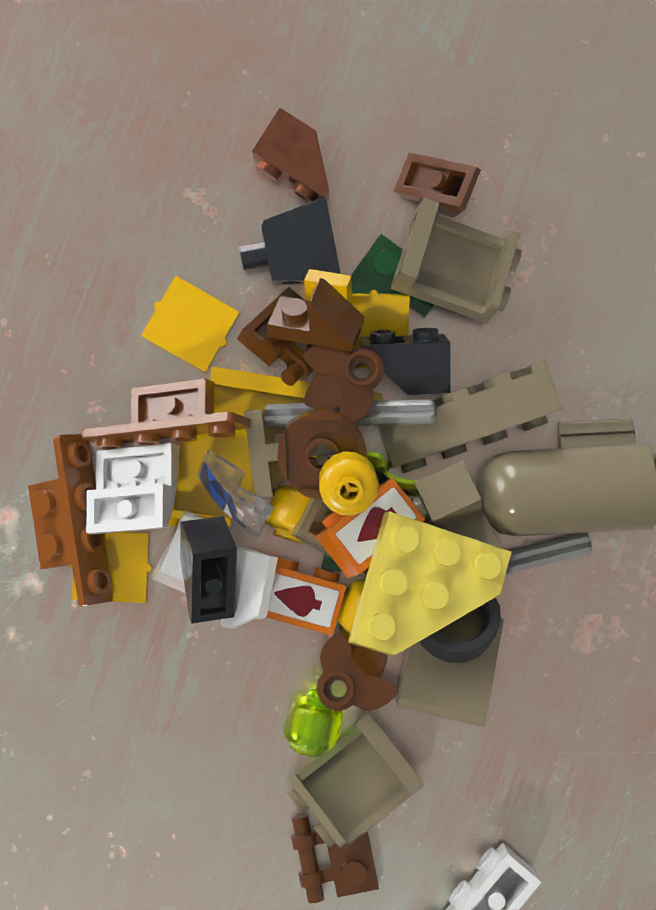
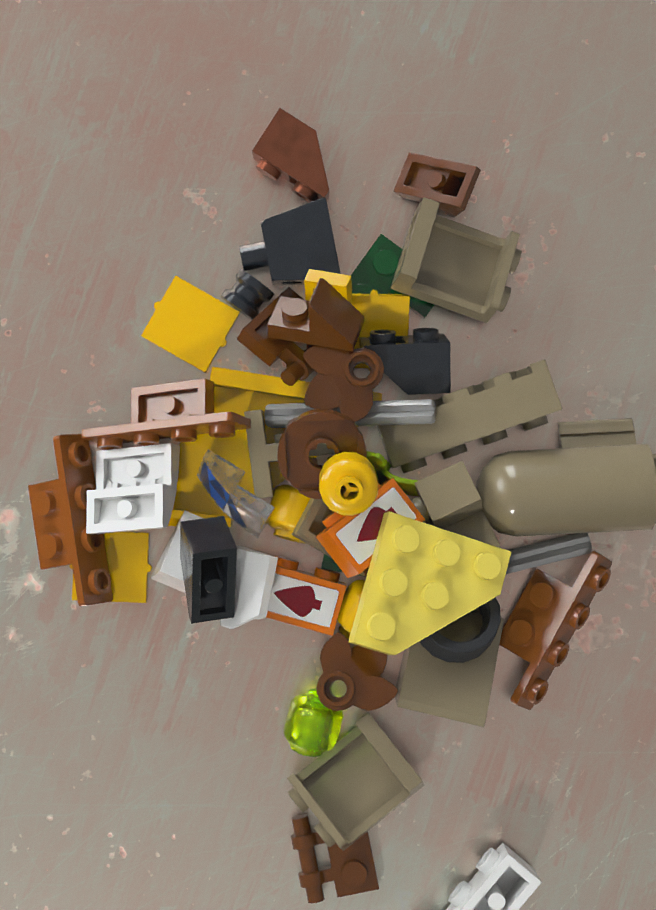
none -> black wheel [221,269,275,320]
none -> dark orange bracket [499,551,612,710]

